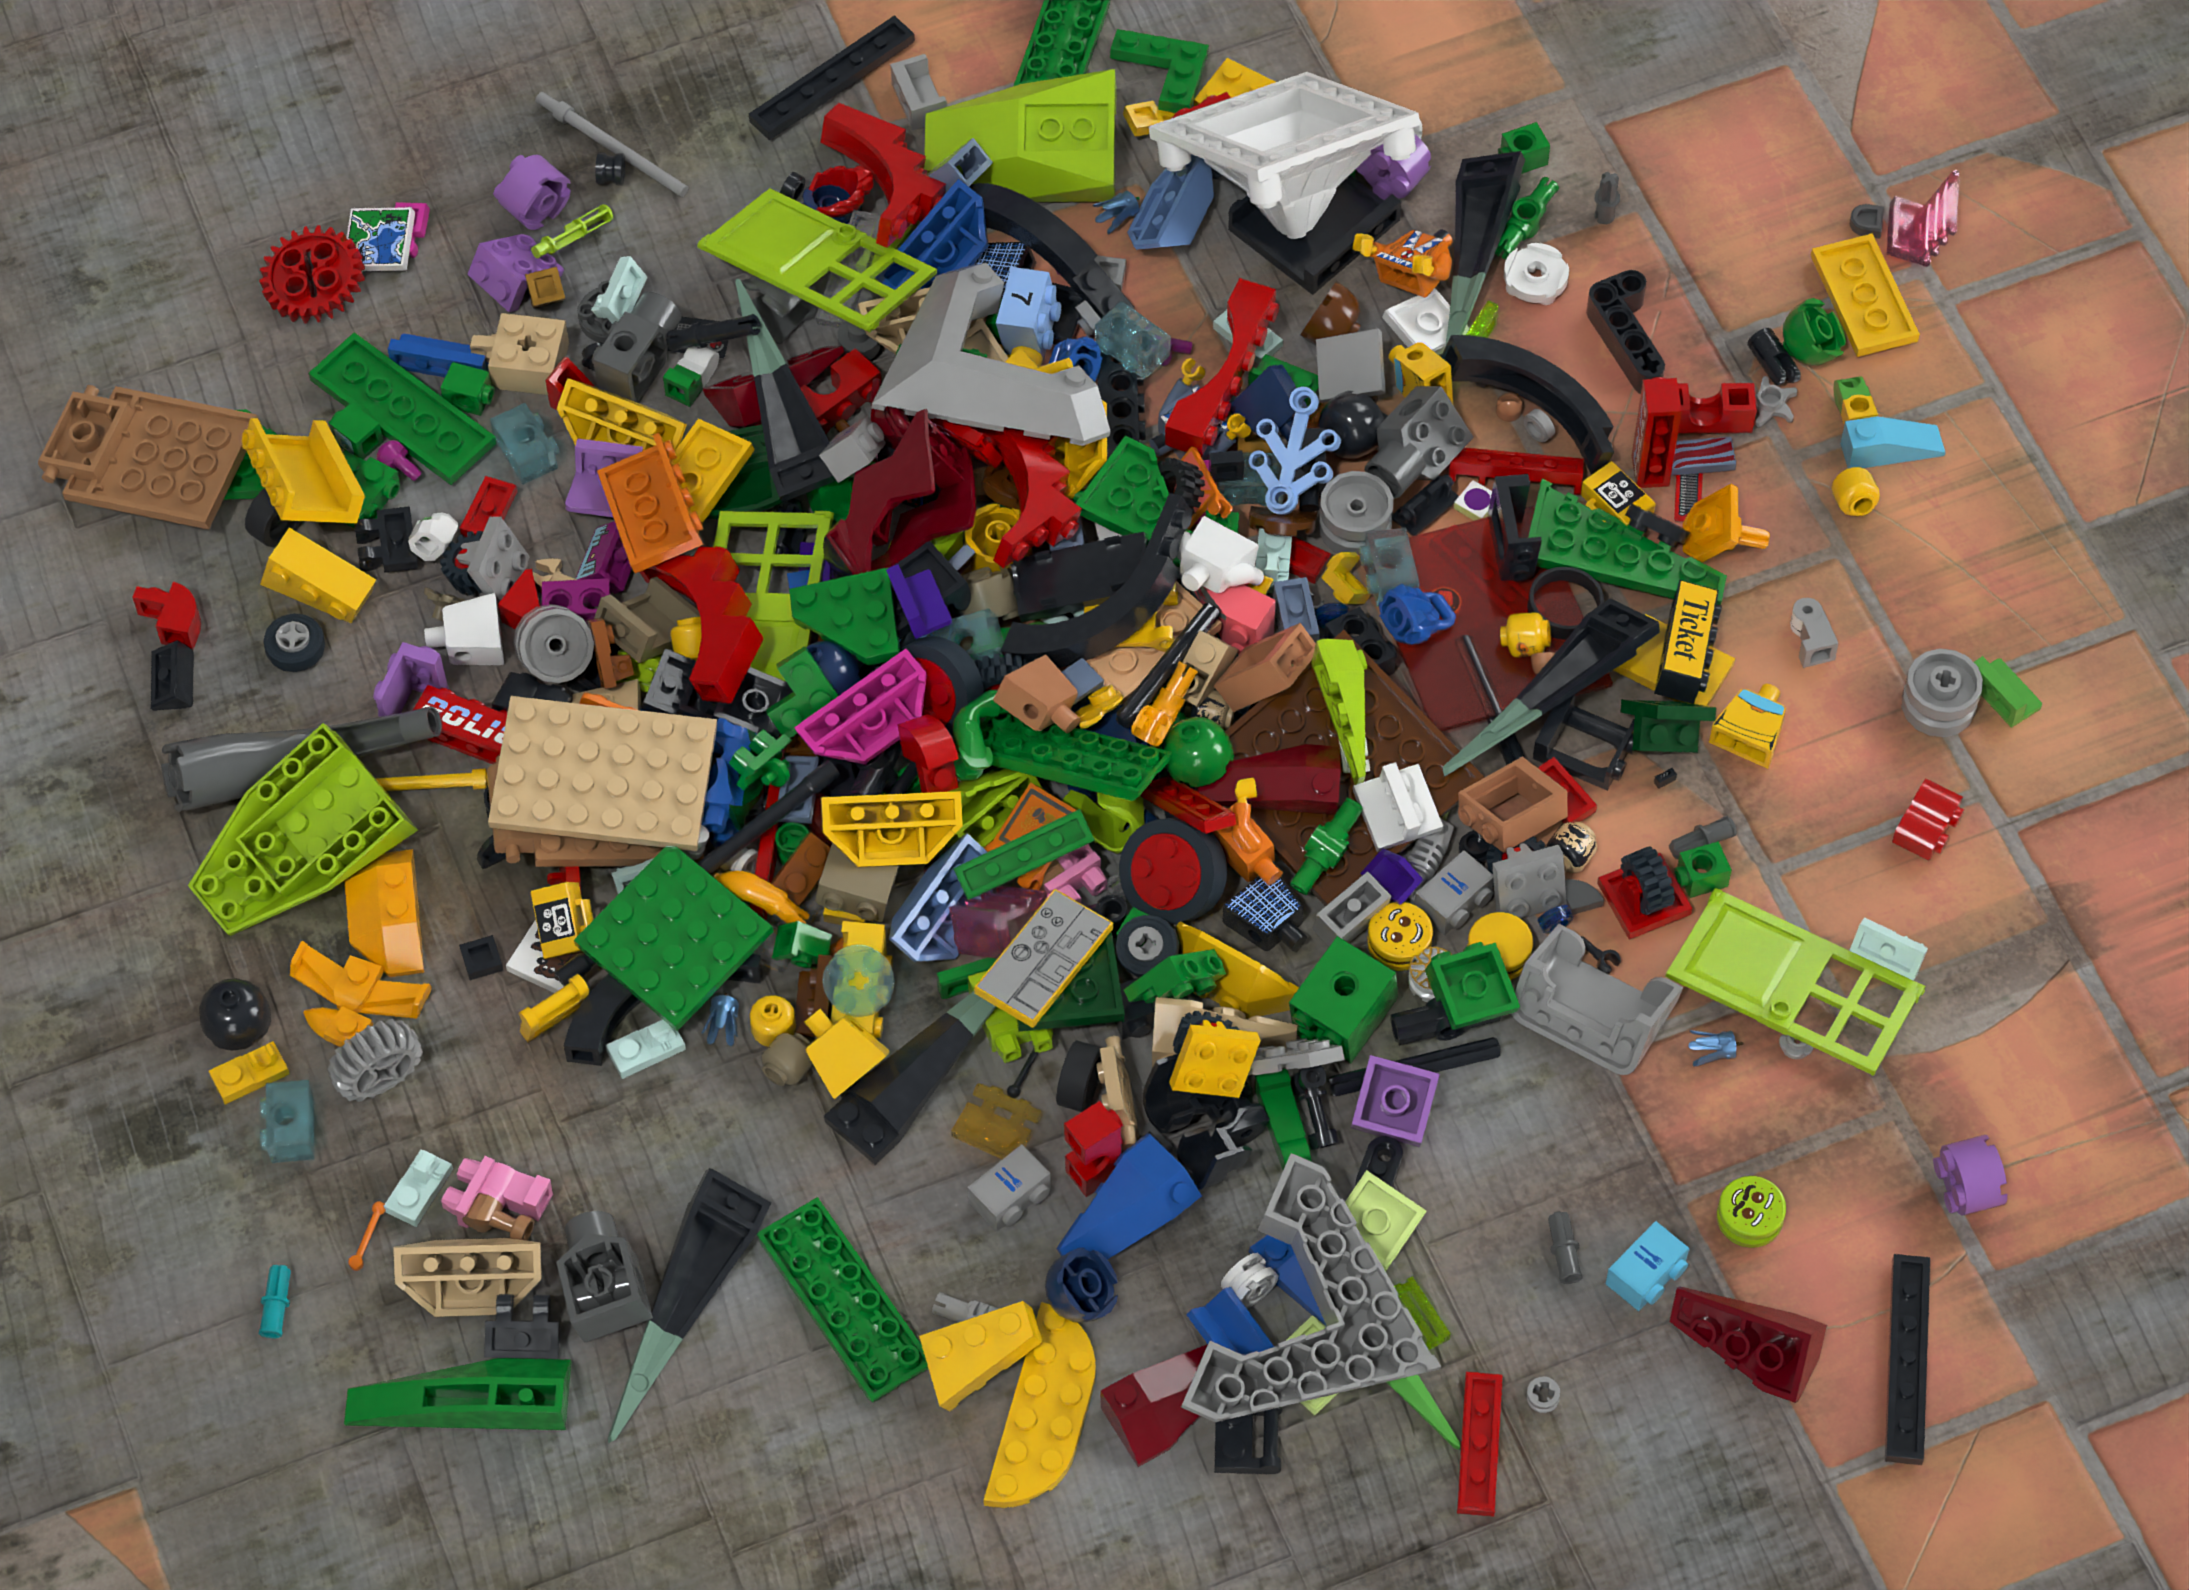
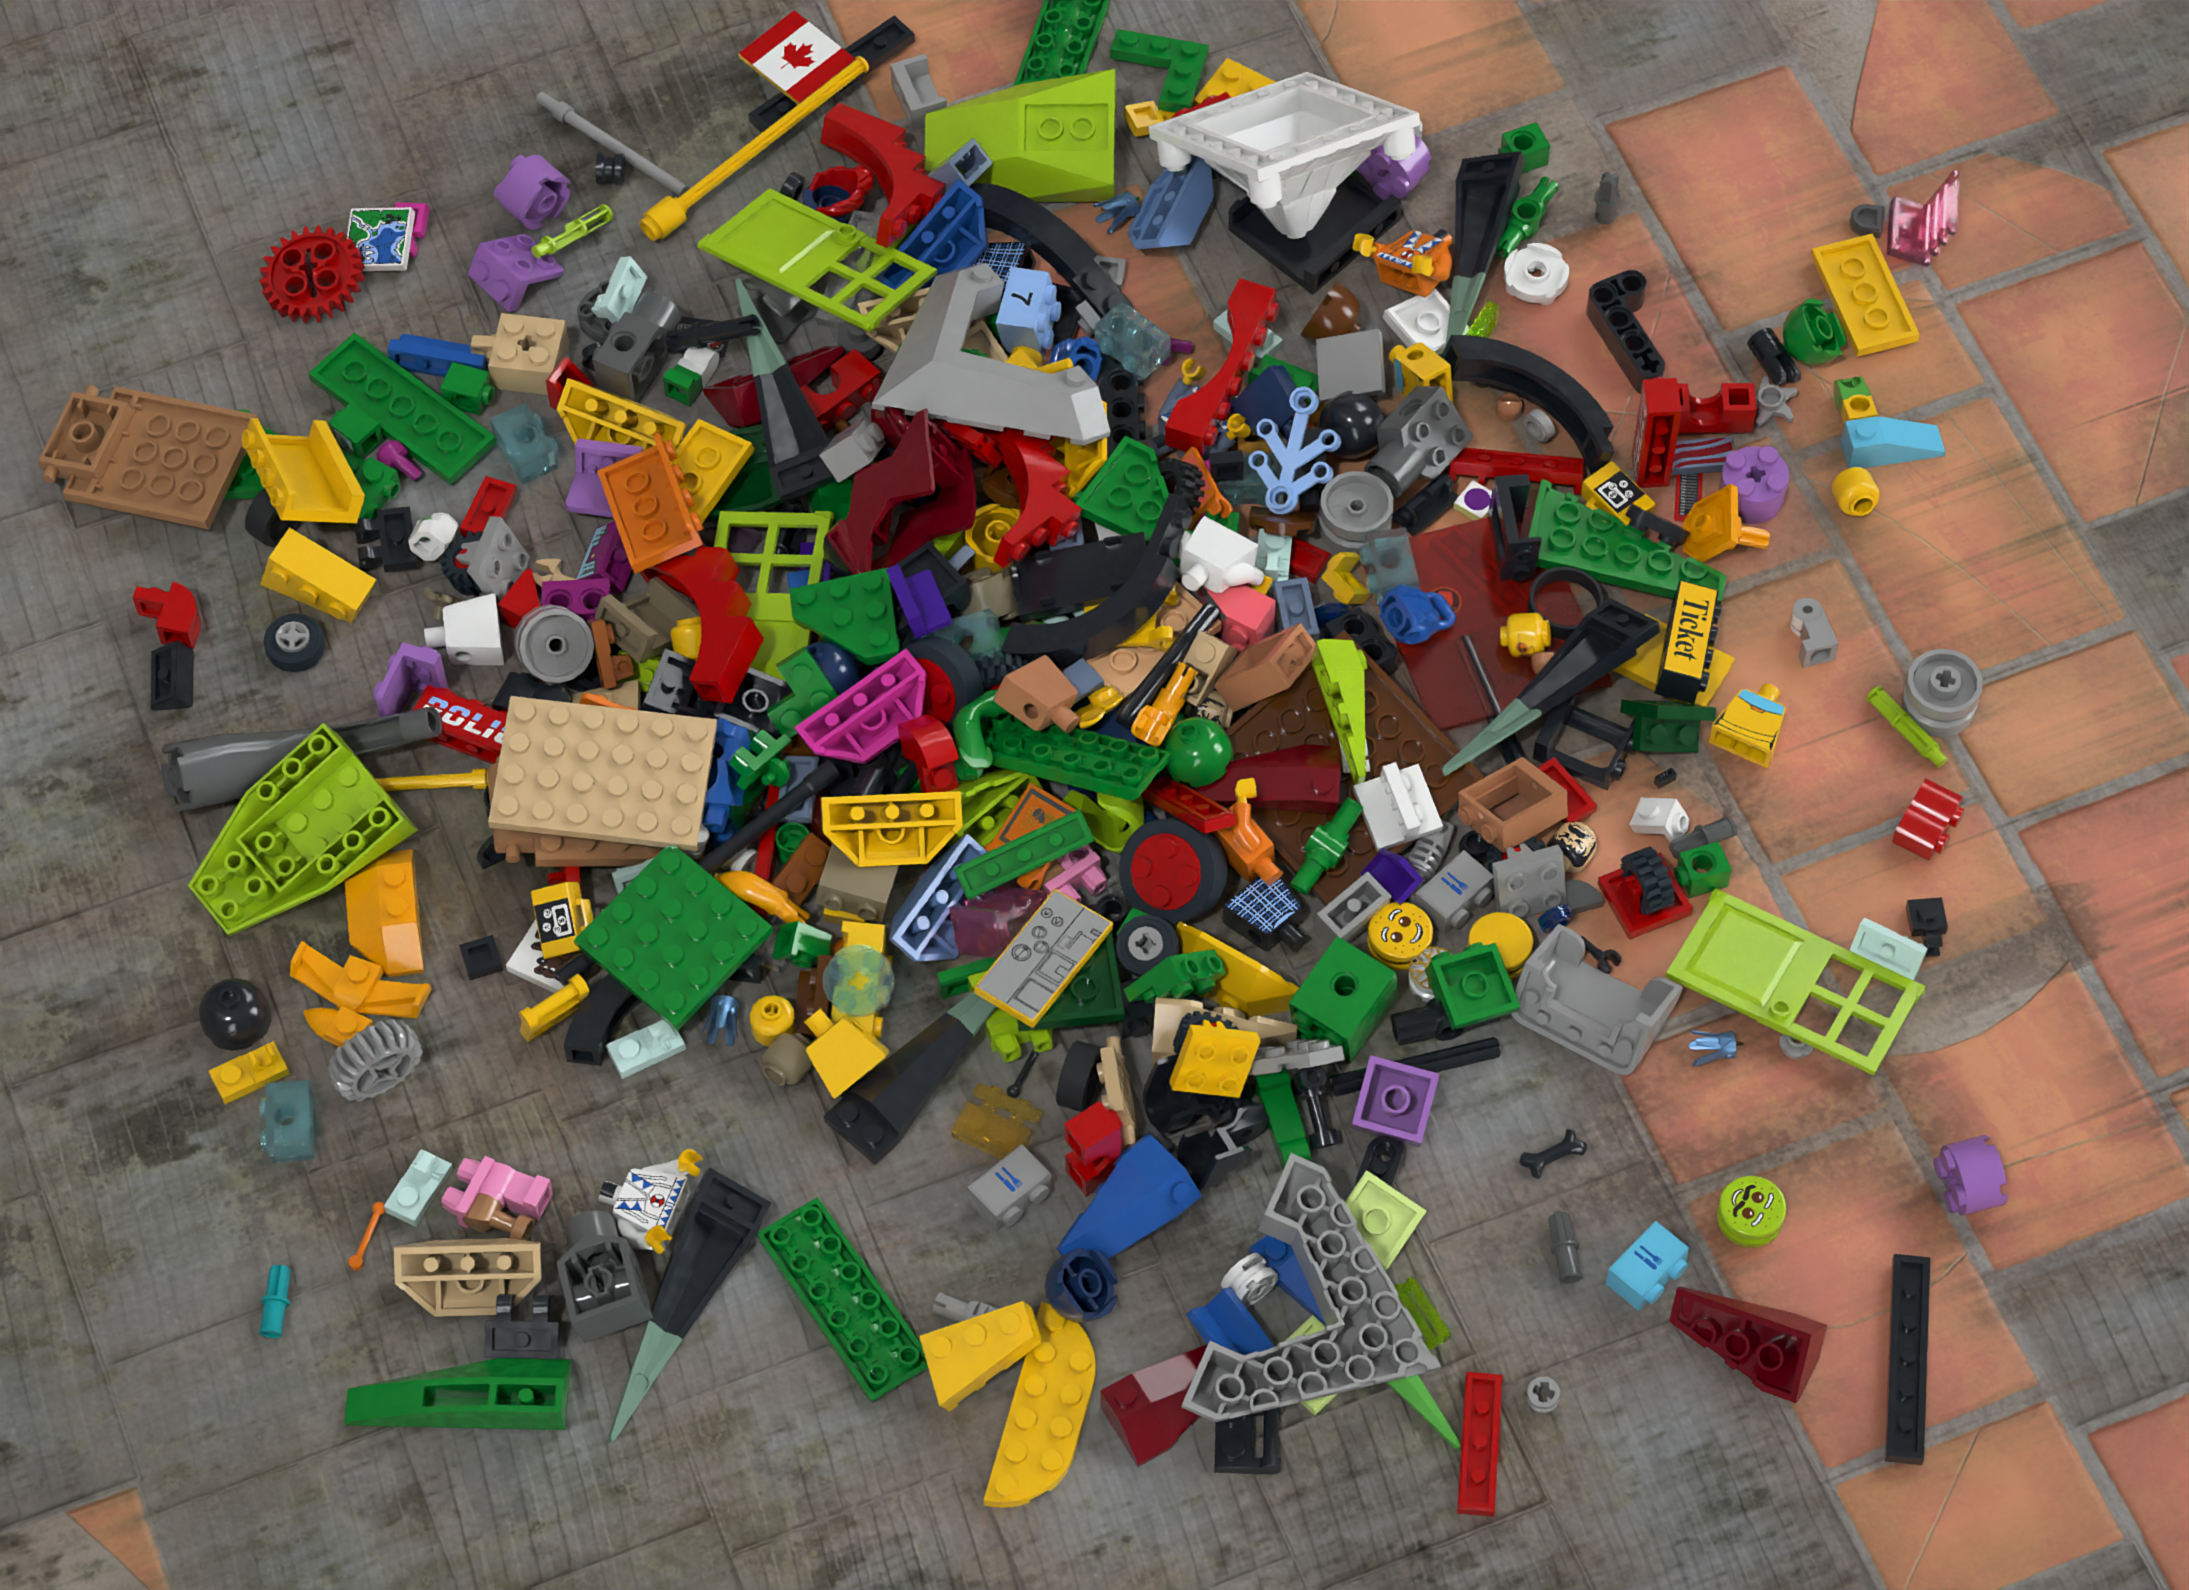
pearl gold panel [525,267,565,308] -> none
bright green panel [1974,656,2042,728] -> none
none -> torso [599,1149,703,1254]
none -> flag [639,10,869,242]
none -> tile [699,526,763,554]
none -> black piece [1519,1129,1587,1179]
none -> white bracket [1629,797,1690,843]
none -> medium lavender brick [1719,446,1789,524]
none -> lime piece [1866,686,1948,768]
none -> black plate [1906,897,1948,957]

